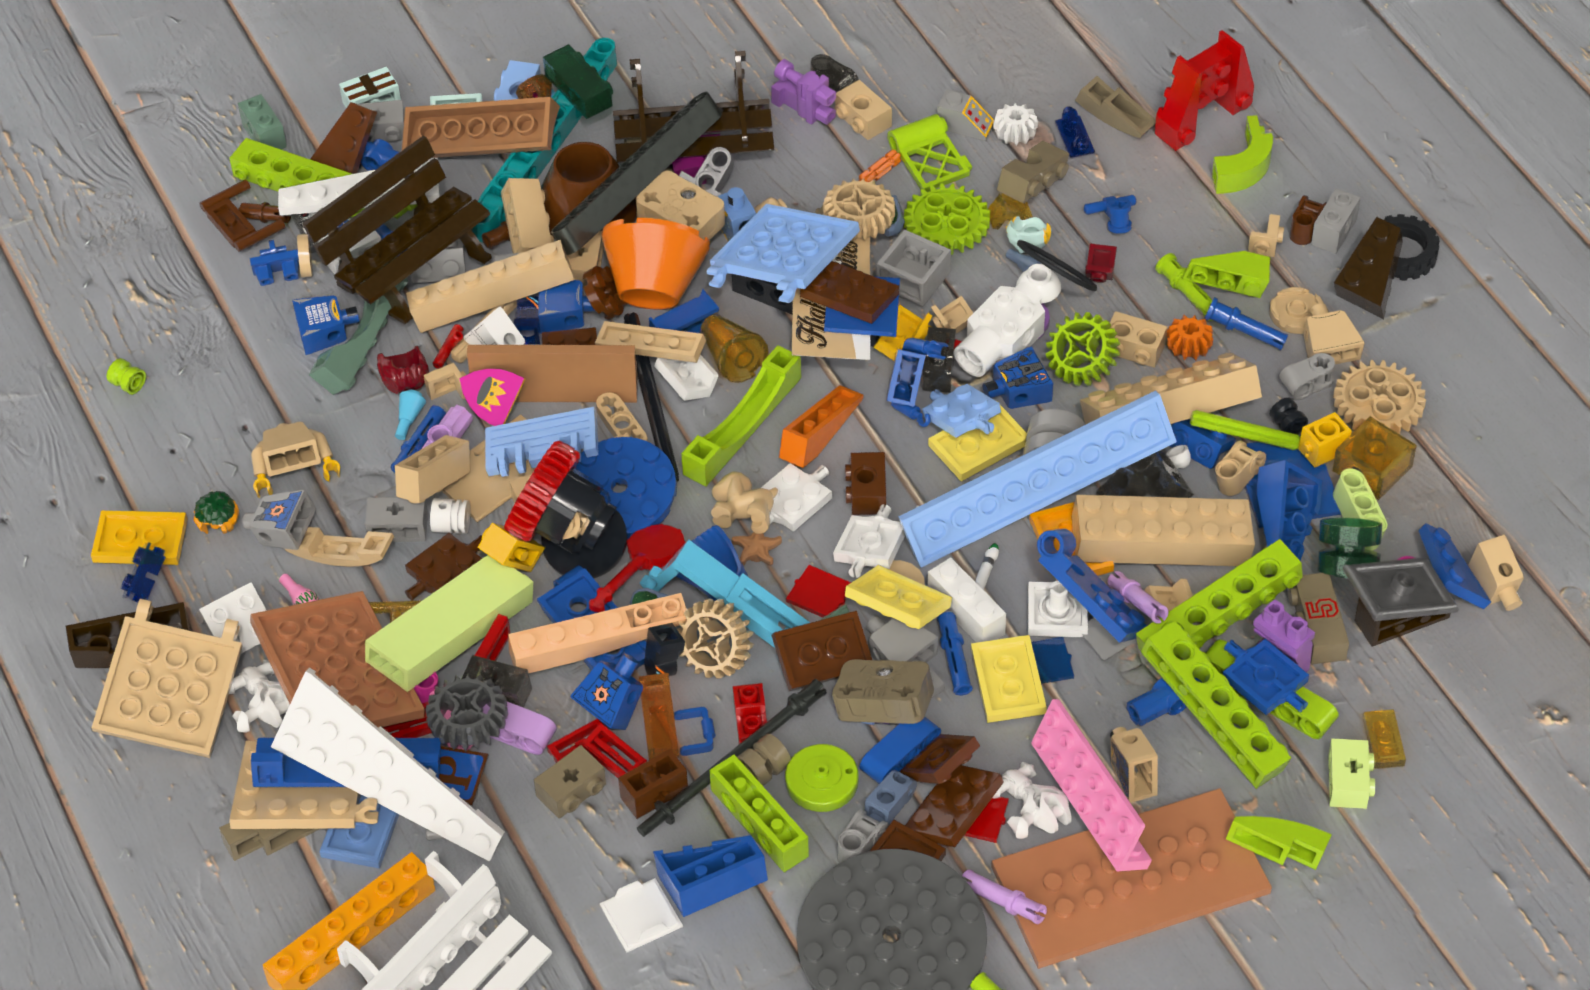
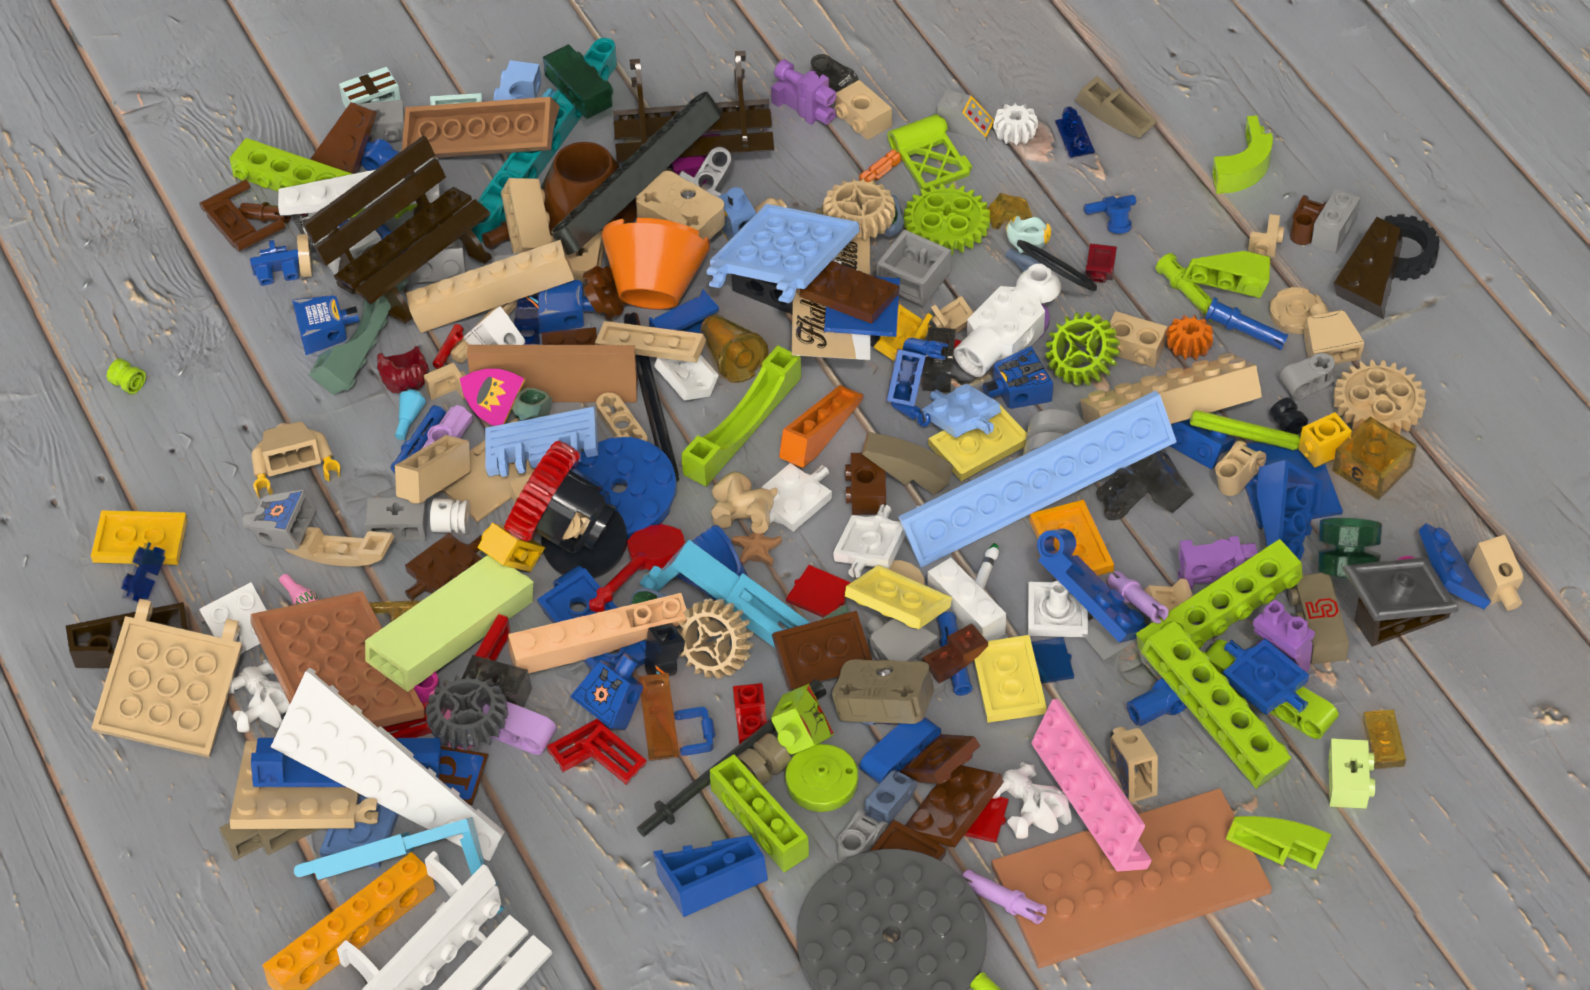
dark green piece [194,491,239,534] -> none
sand green brick [238,94,287,150] -> none
clear orange rock [516,74,553,99] -> none
dark tan brick [533,745,606,819] -> none
white piece [599,878,683,953] -> none
reddish brown brick [618,749,688,819] -> none
dark tan arch [997,141,1069,204] -> none
tan brick [1072,495,1255,566] -> none
red wedge [1155,30,1254,151] -> none
white hinge [1166,445,1191,469] -> none
yellowish green beam [1333,468,1388,551] -> none
none -> medium azure hinge [294,817,506,914]
none -> sand green rock [512,388,553,421]
none -> lime torso [771,684,834,755]
none -> dark tan slope [862,432,953,495]
none -> copper slope [922,623,988,684]
none -> medium lavender hips [1178,536,1258,590]

